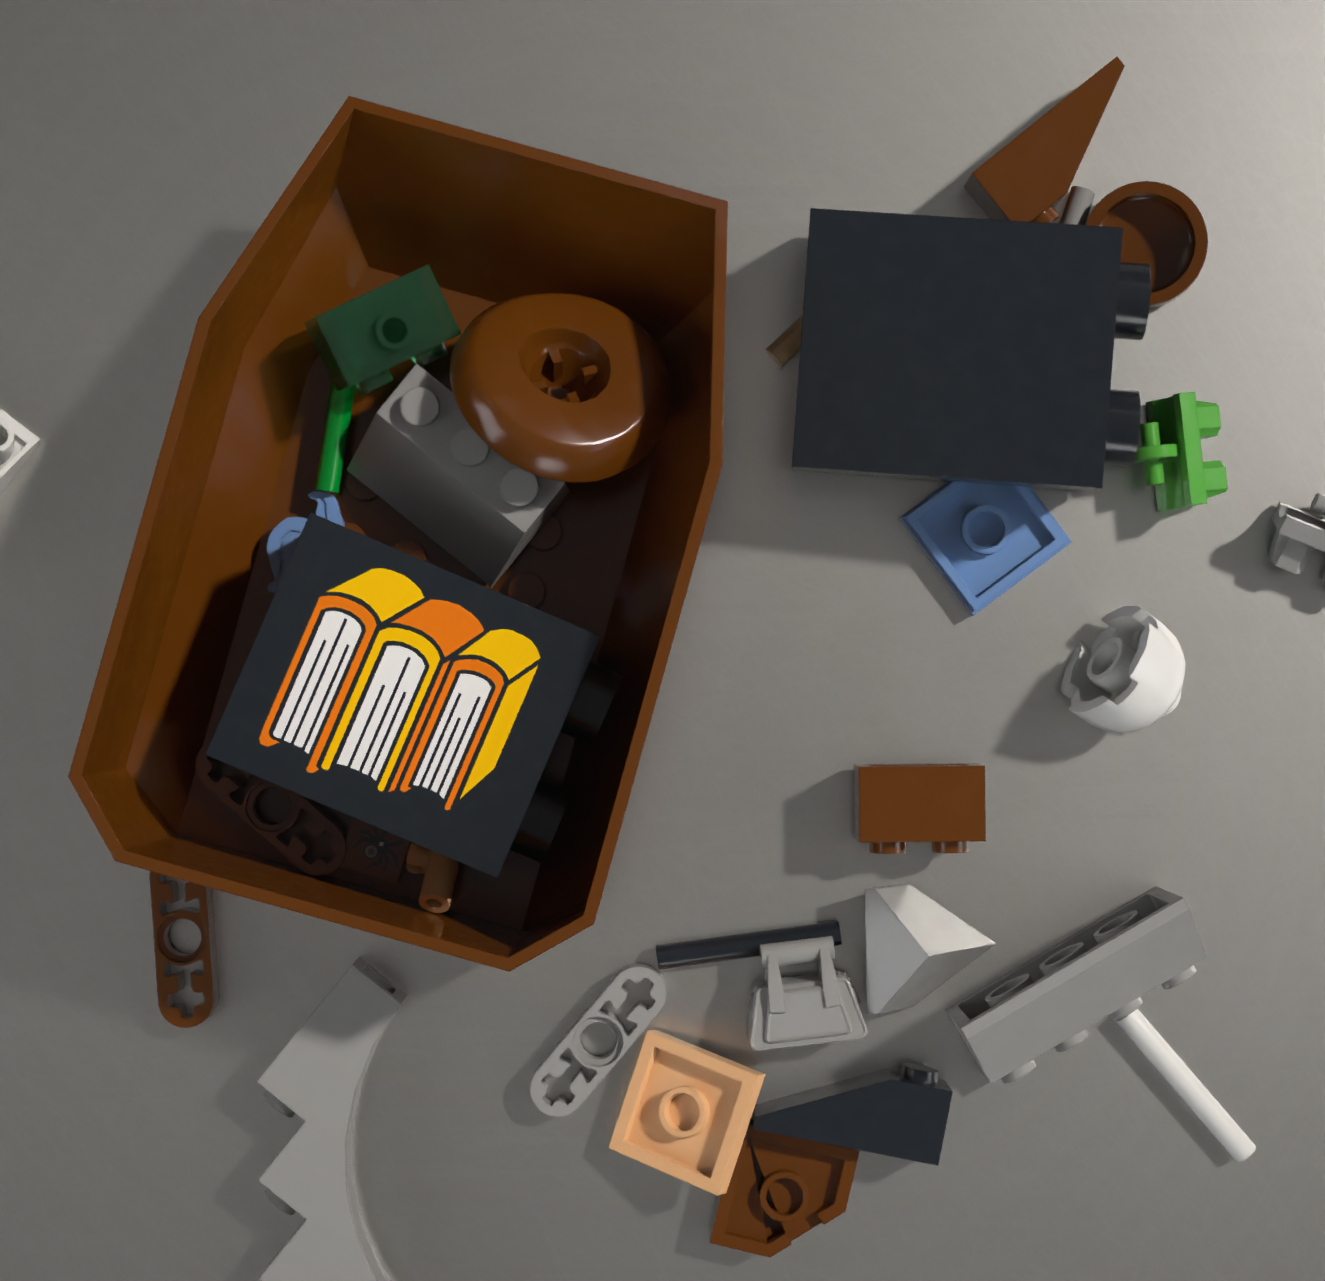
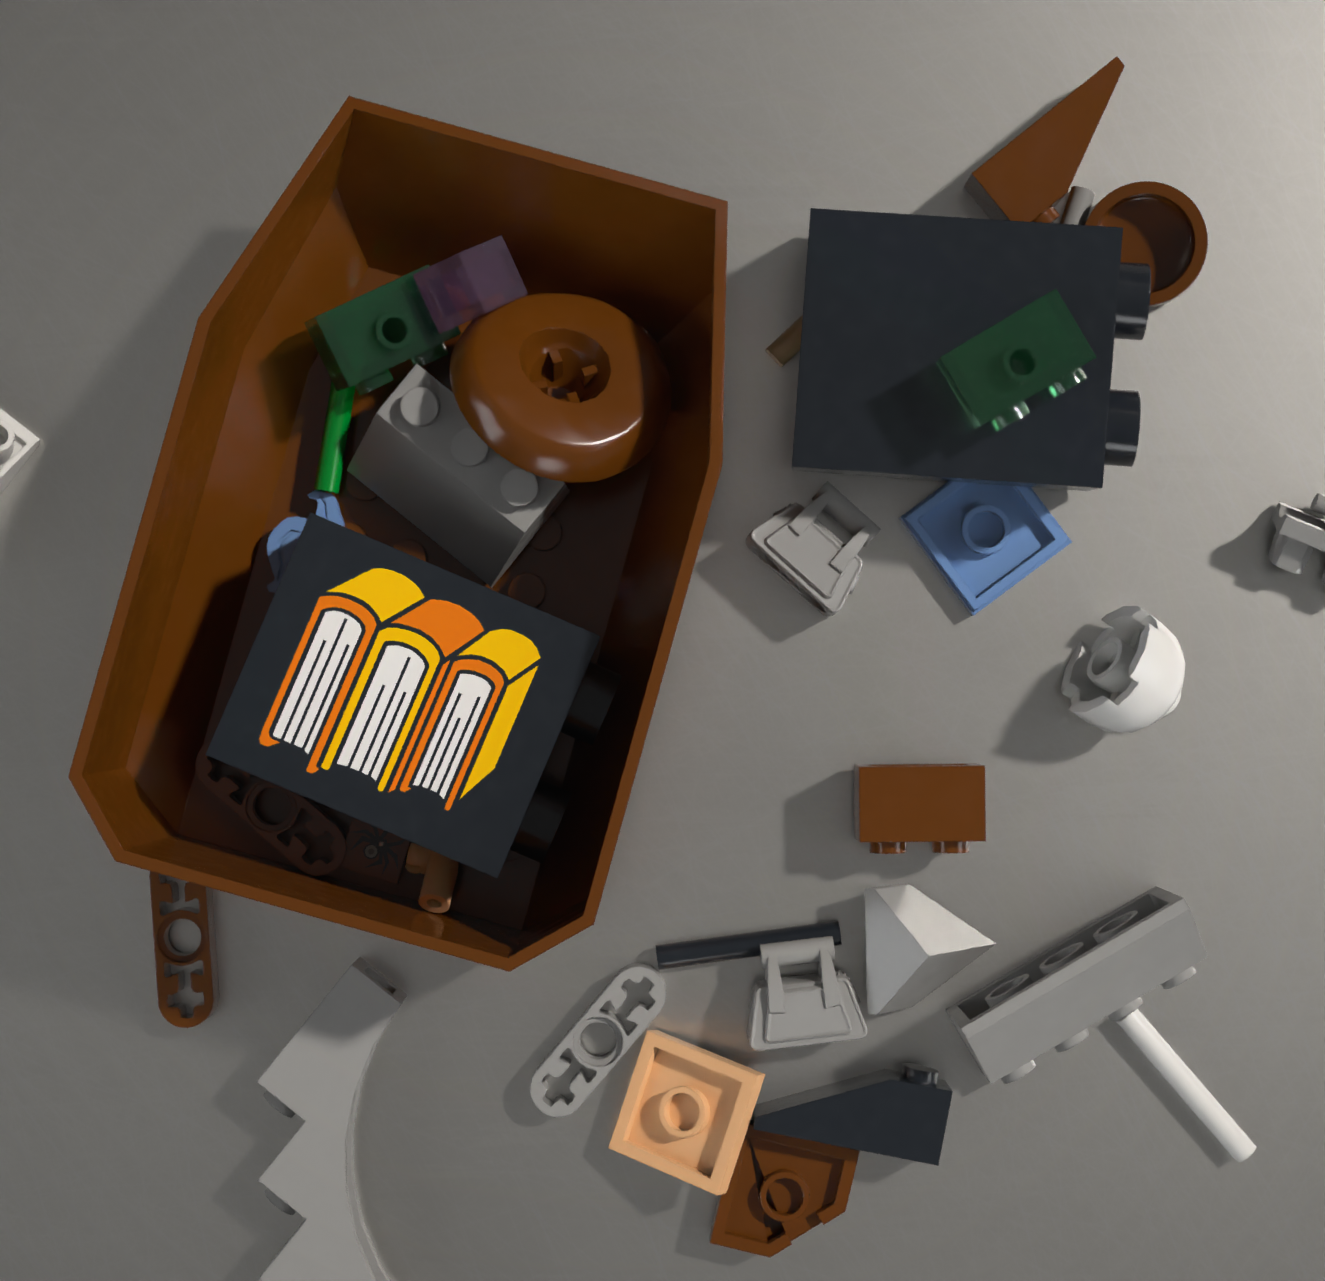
bright green hips [1134,392,1228,511] -> none
none -> clear purple brick [413,235,528,334]
none -> light grey piece [746,481,881,617]
none -> clear green brick [936,289,1097,432]

